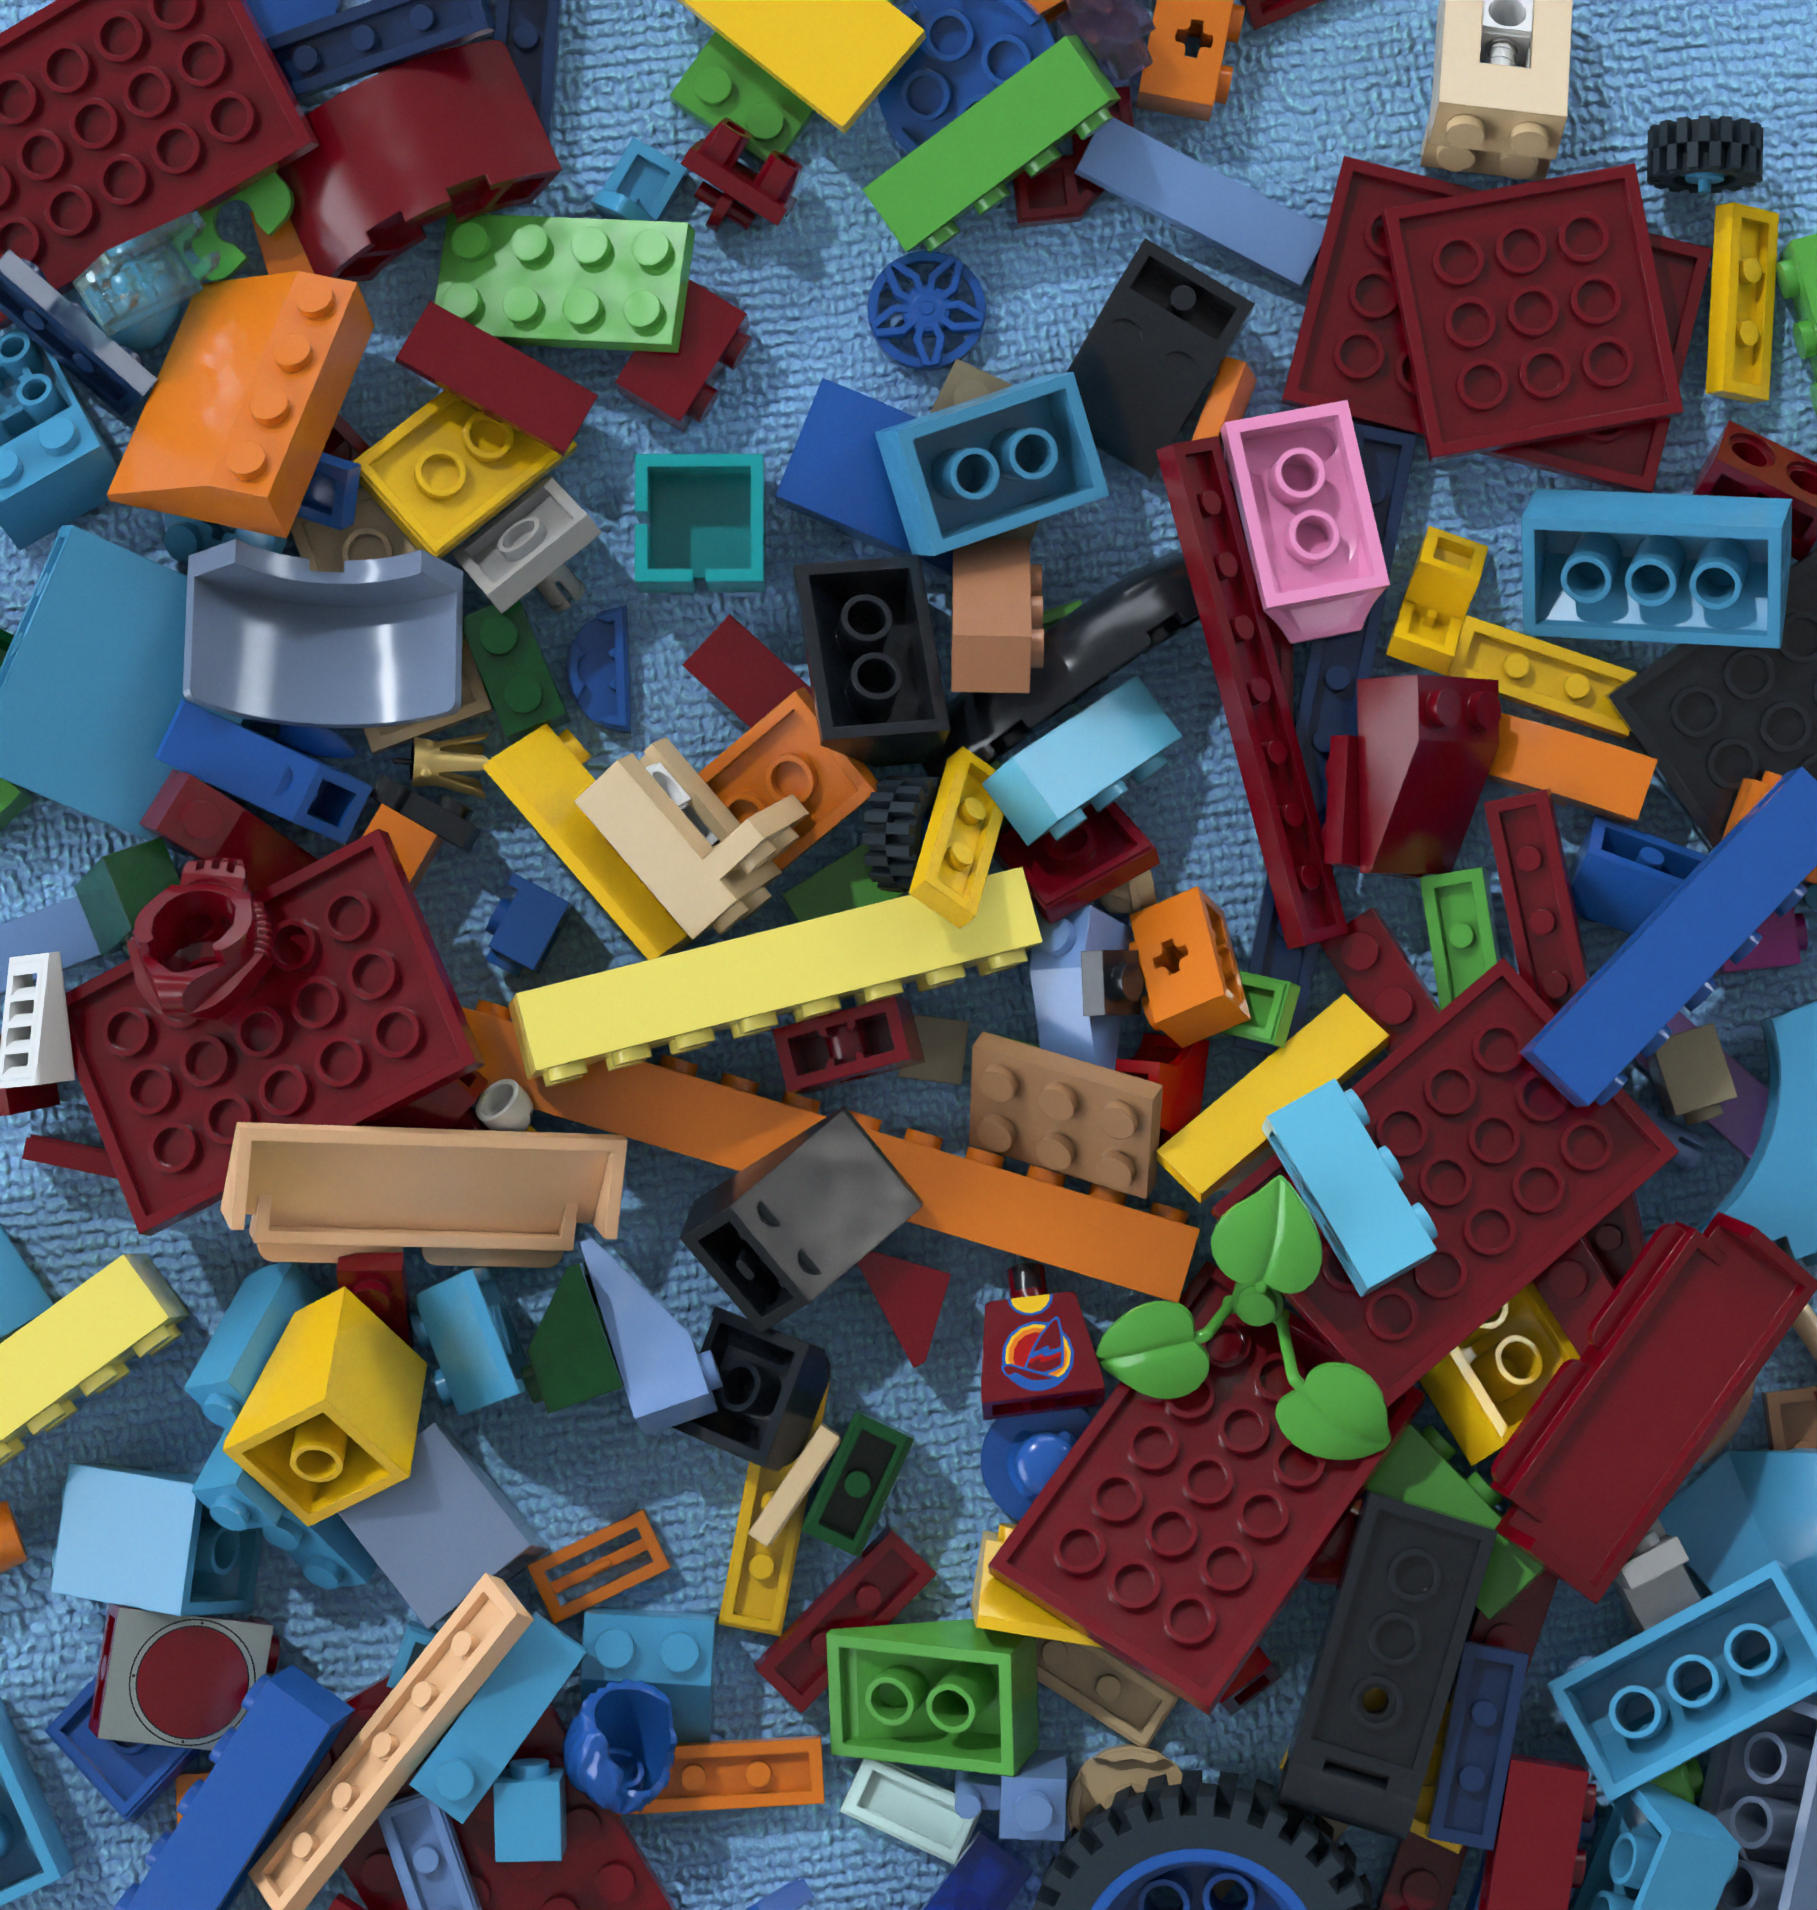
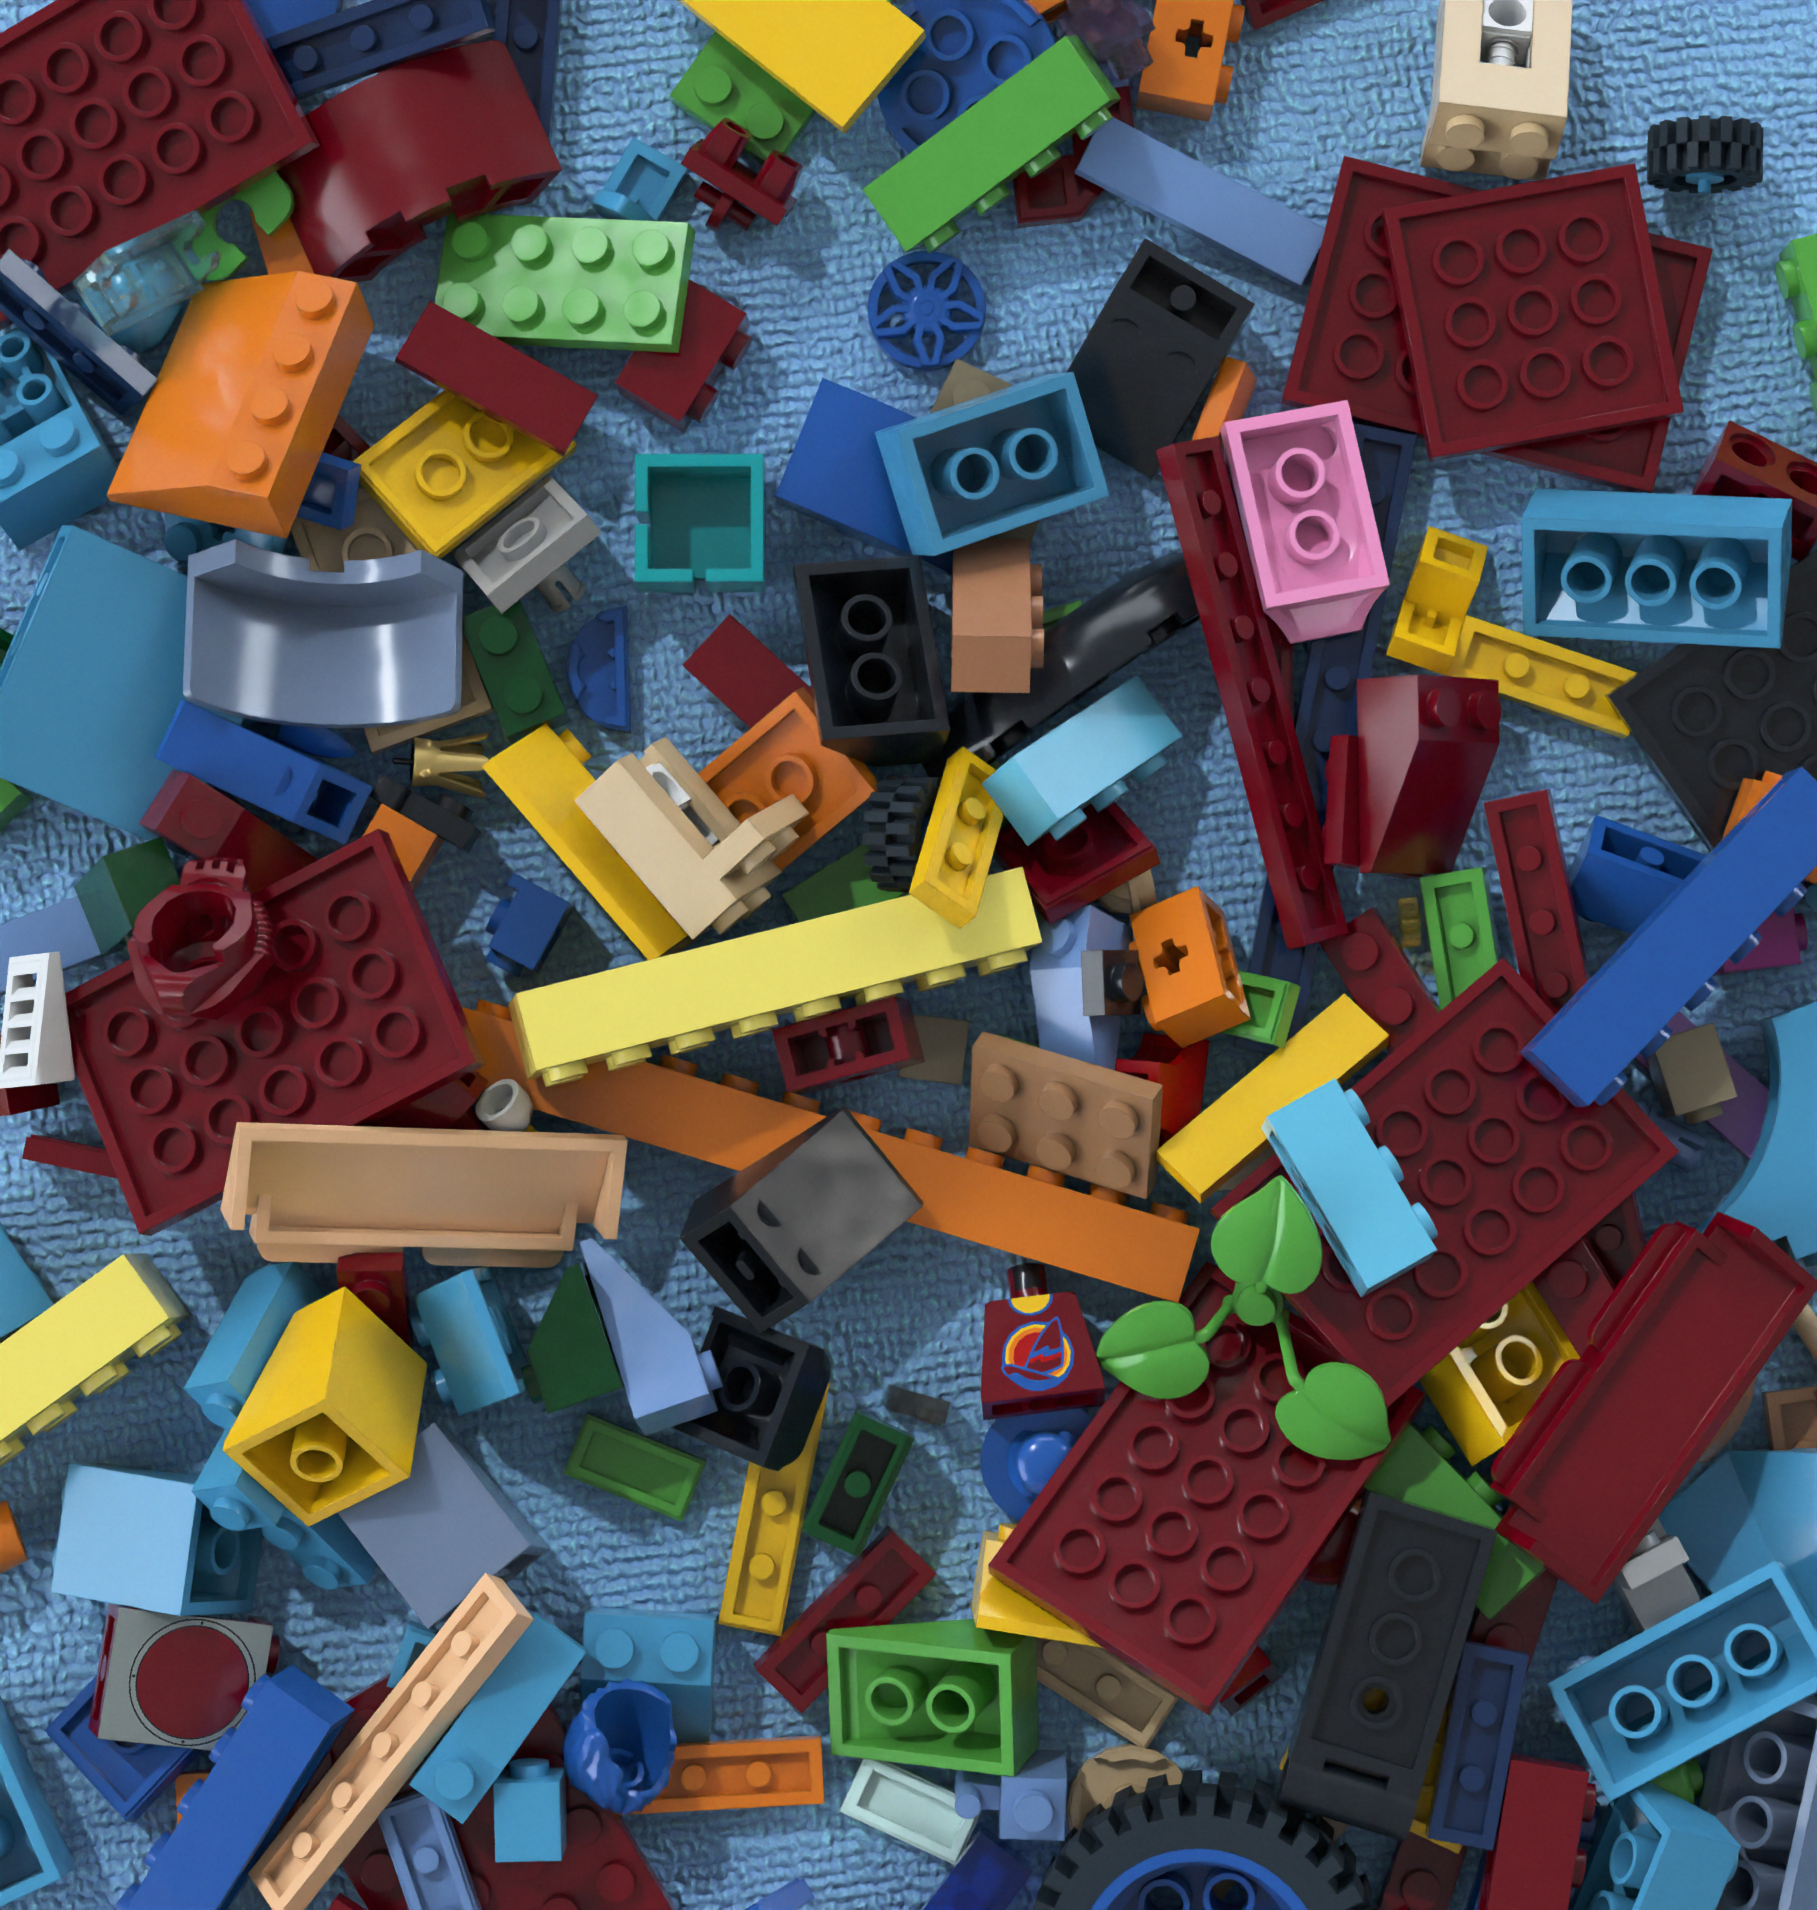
orange tile [527,1509,672,1624] -> none
tan tile [748,1422,841,1547] -> none
dark red slope [857,1250,951,1368] -> none
orange slope [1486,713,1658,825] -> none
yellow plate [1705,202,1779,404] -> none
none -> bright green tile [563,1413,707,1521]
none -> clear smoke tile [883,1383,951,1426]
none -> clear yellow piece [1397,897,1421,948]

